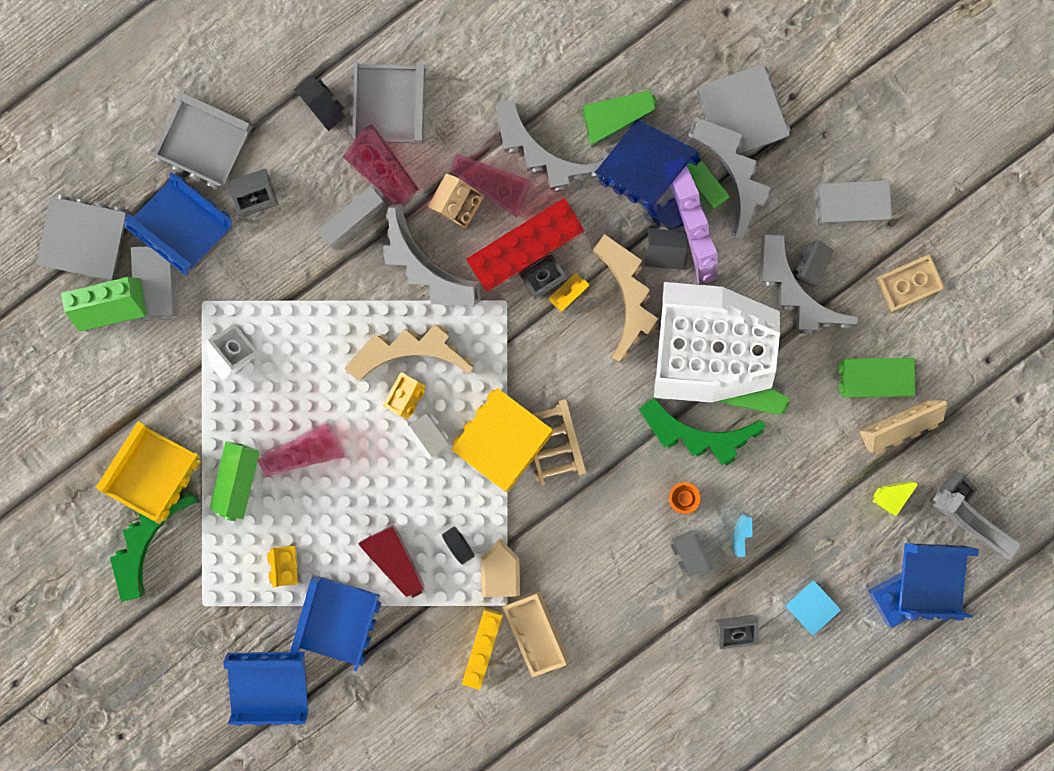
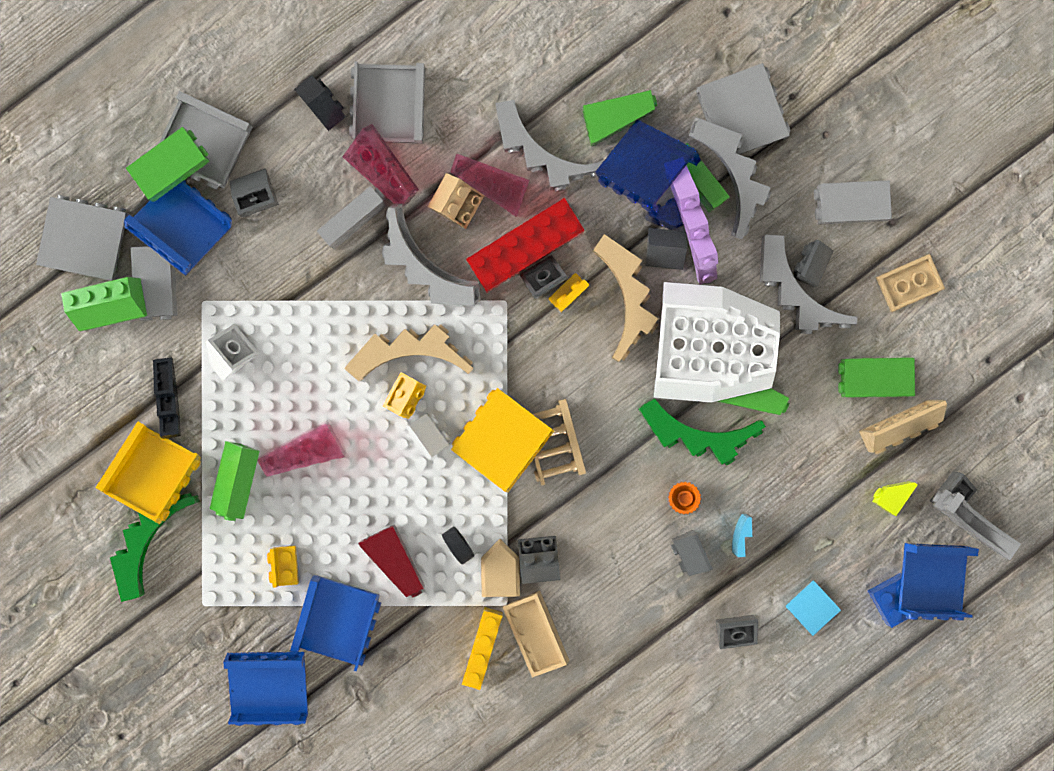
none -> bright green brick [126,127,210,202]
none -> black slope [153,357,181,439]
none -> dark grey slope [518,536,560,584]

